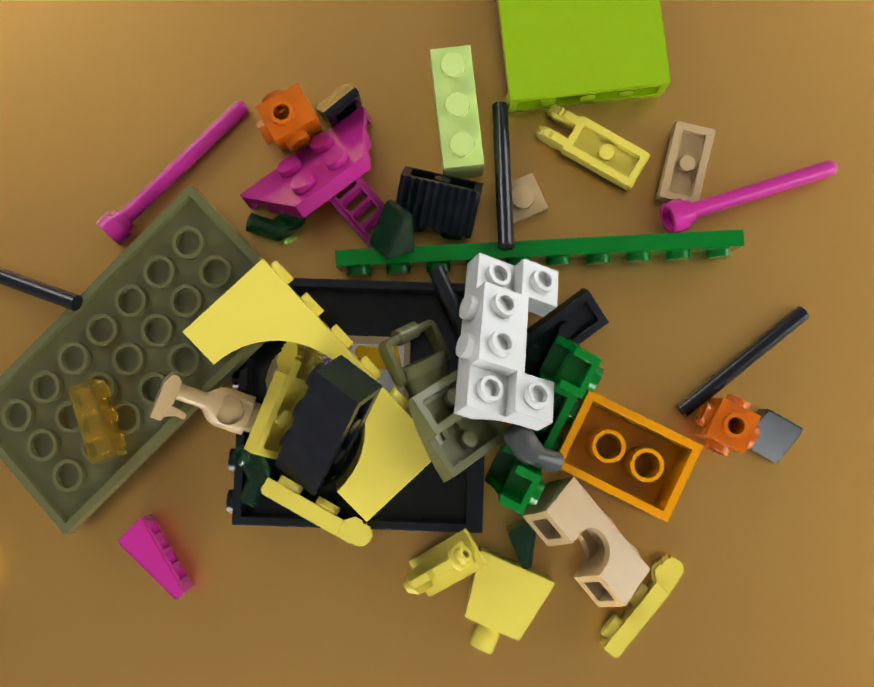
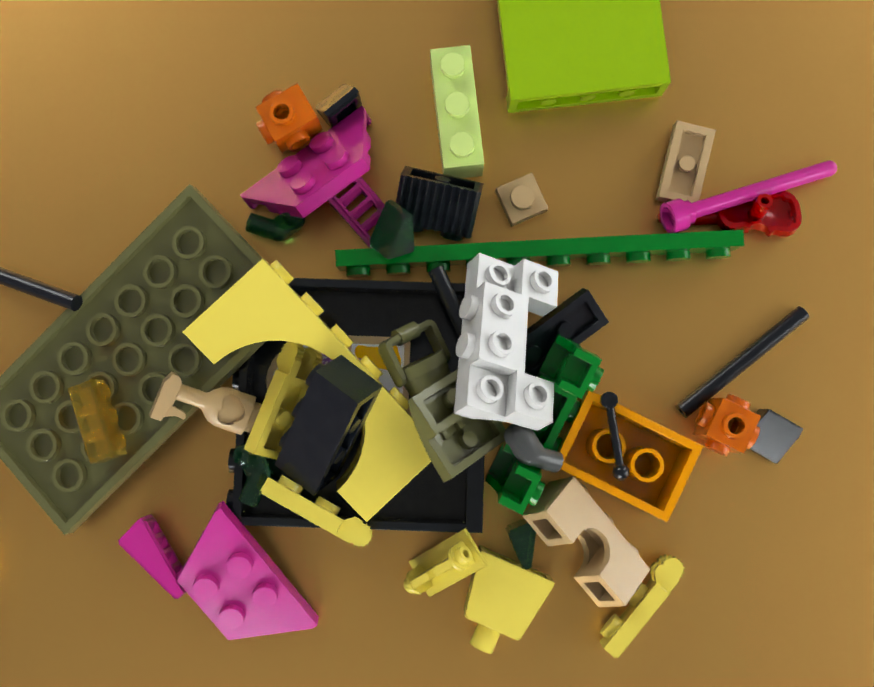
dark pink piece [96,101,248,245] -> none
black bar [492,101,515,251] -> none
light yellow hinge [535,105,650,192] -> none
none -> dark pink wing [177,501,319,640]
none -> black hinge [600,392,629,481]
none -> red piece [657,191,802,237]

